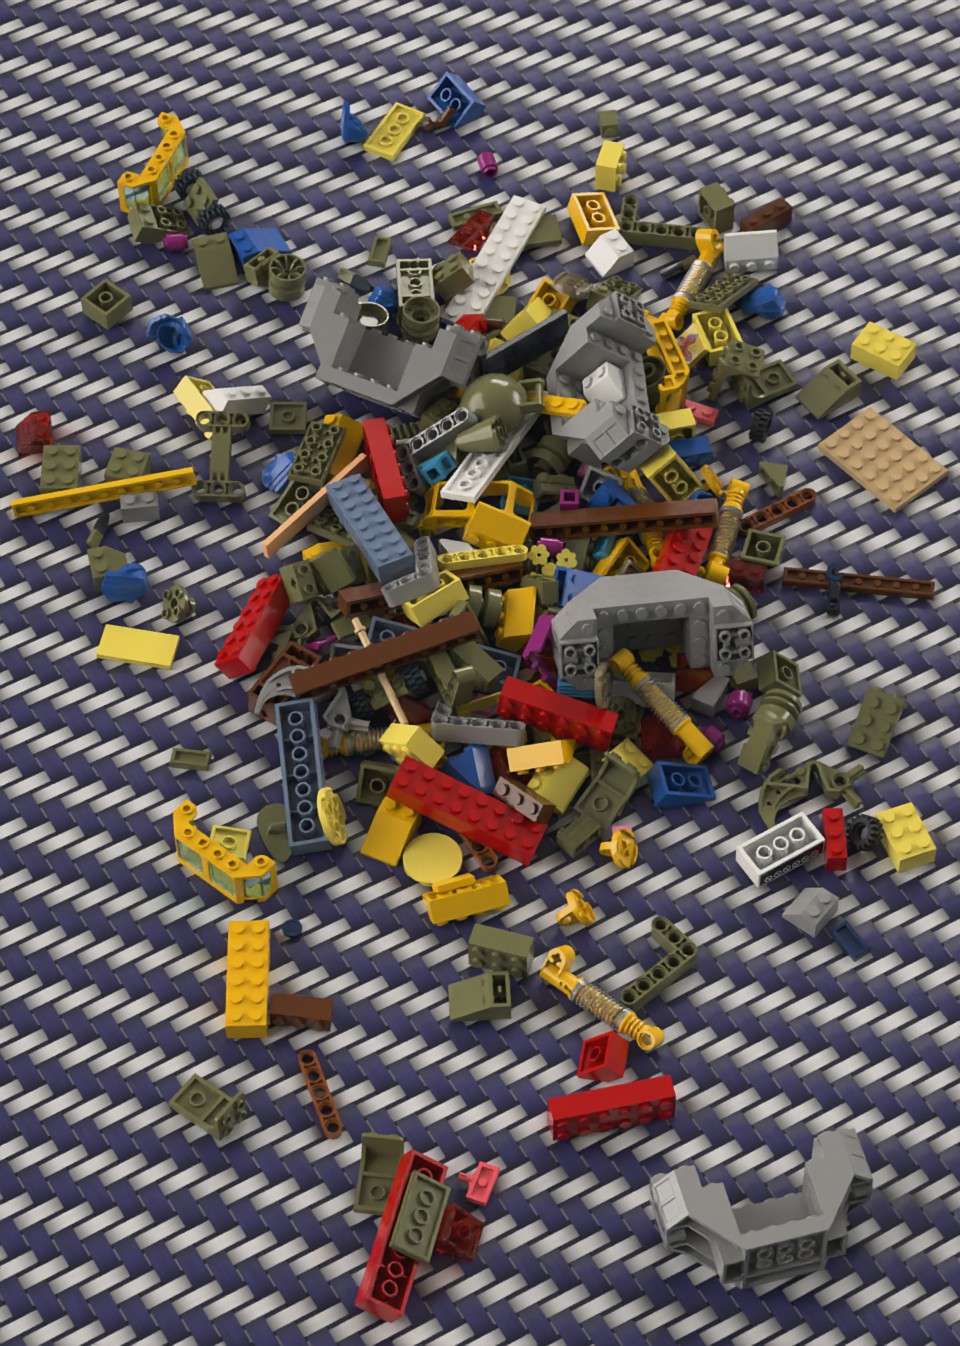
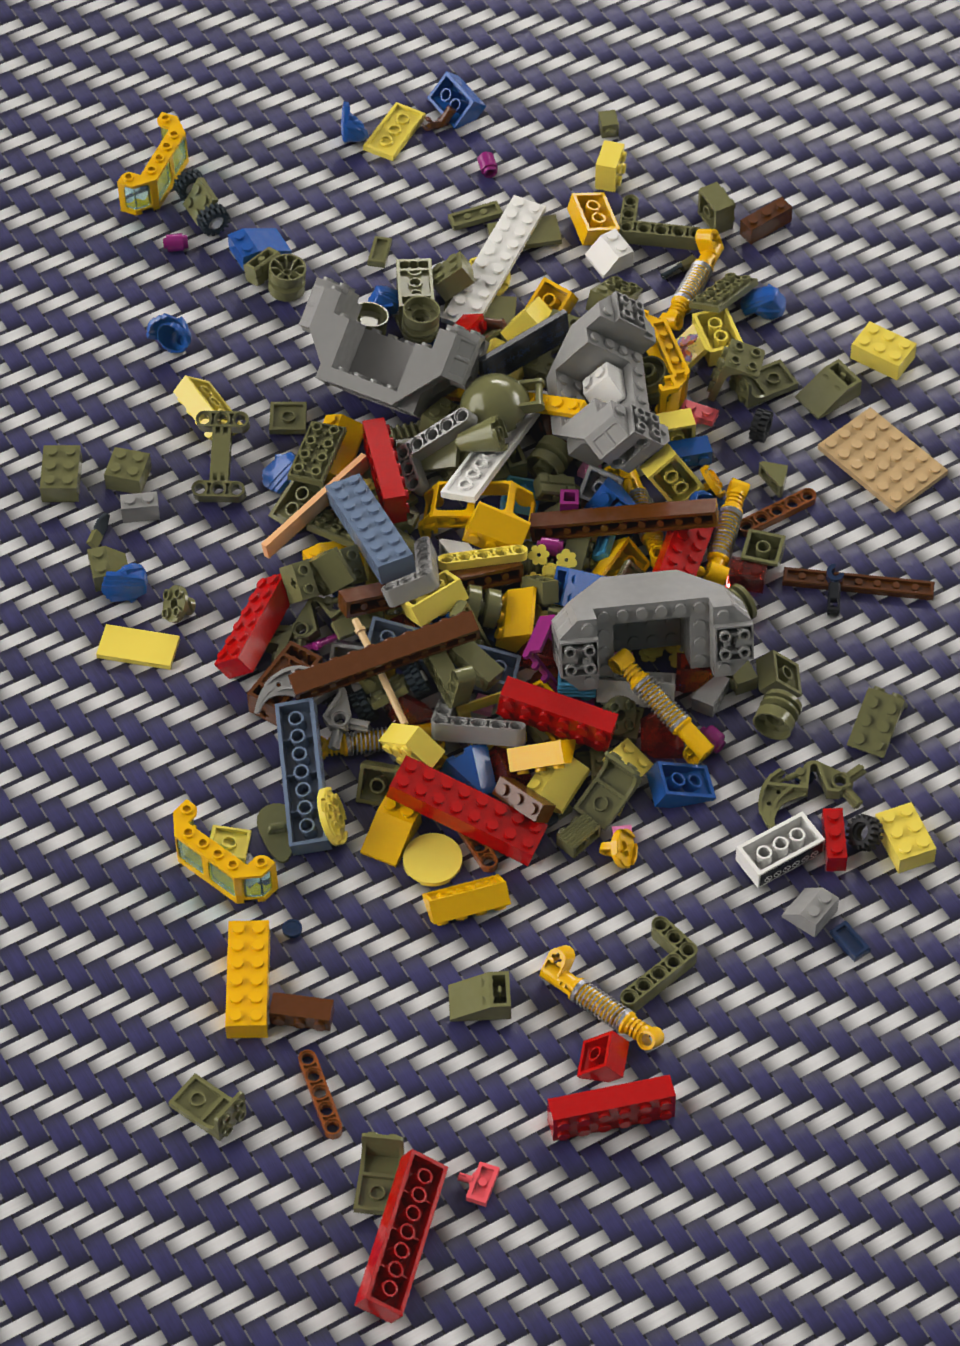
yellow plate [11,467,197,518] -> none
clear red slope [16,410,54,456] -> none
olive brick [81,278,133,330] -> none
olive slope [127,202,190,244] -> none
olive tile [170,748,212,772] -> none
olive slope [192,232,239,291] -> none
white slope [202,385,271,415] -> none
piece [337,267,374,292] -> none
olive tile [389,1170,451,1265] -> none
dark azure brick [417,450,458,485] -> none
yellow tile [431,873,476,894] -> none
clear red slope [433,1203,484,1262] -> none
clear red slope [448,209,494,251] -> none
olive brick [468,923,534,979] -> none
dark tan tile [551,271,594,299] -> none
yellow tile [556,889,595,927] -> none
dark tan tile [594,661,613,709] -> none
light grey piece [649,1128,873,1289] -> none
white slope [722,230,779,273] -> none
magenta head [725,690,753,718] -> none
olive wedge [737,710,788,775] -> none

